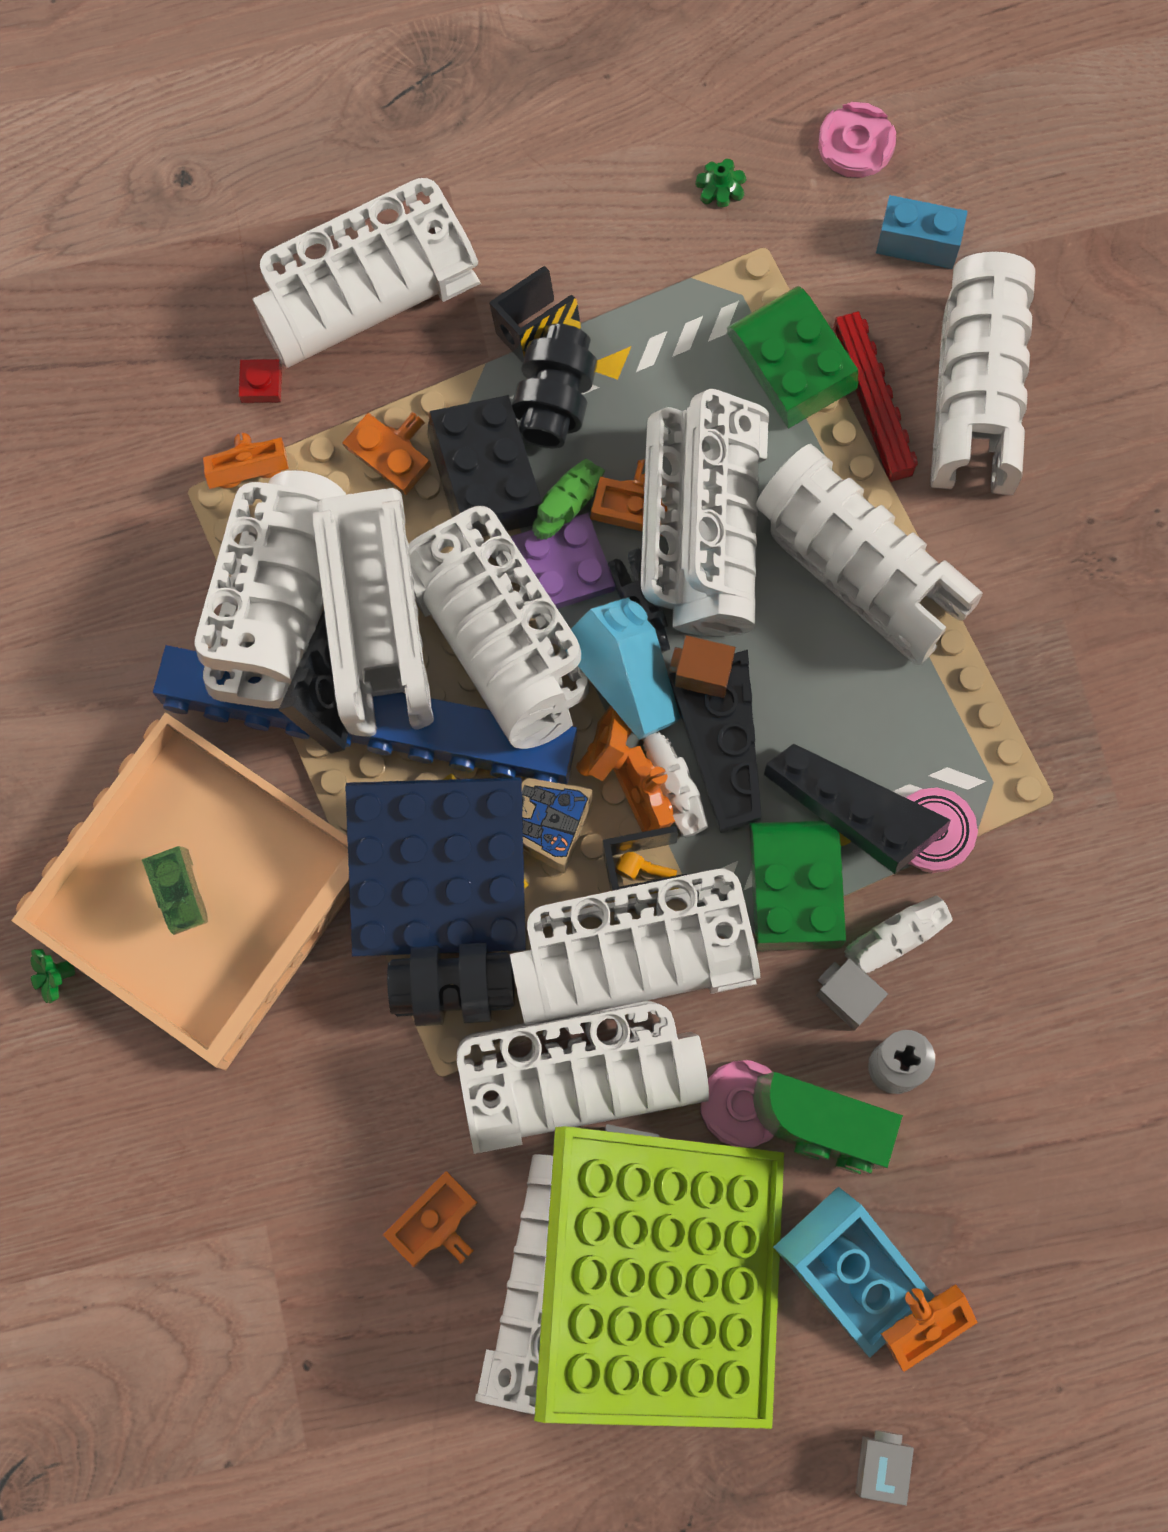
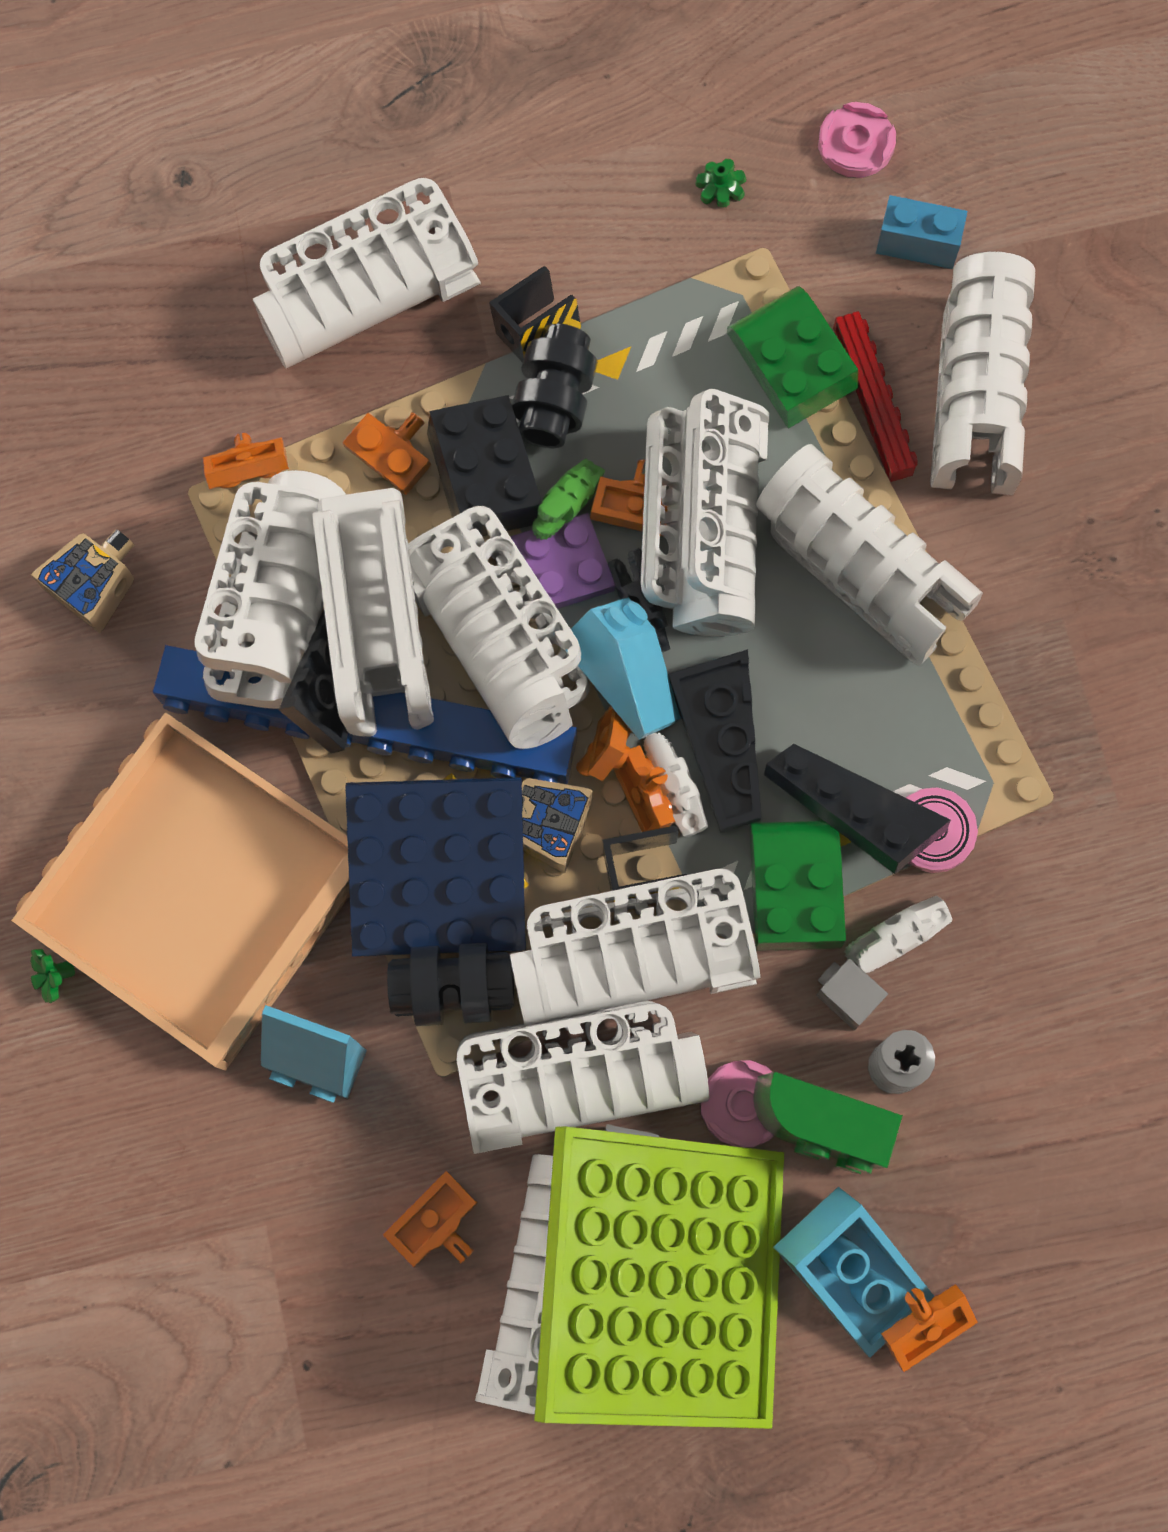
clear green leg [142,846,208,935] -> none
red plate [239,359,282,403] -> none
light orange hand [615,852,677,881] -> none
dark orange brick [669,635,736,698] -> none
light grey brick [855,1430,914,1506] -> none
none -> torso [31,529,135,633]
none -> medium azure slope [261,1005,367,1103]

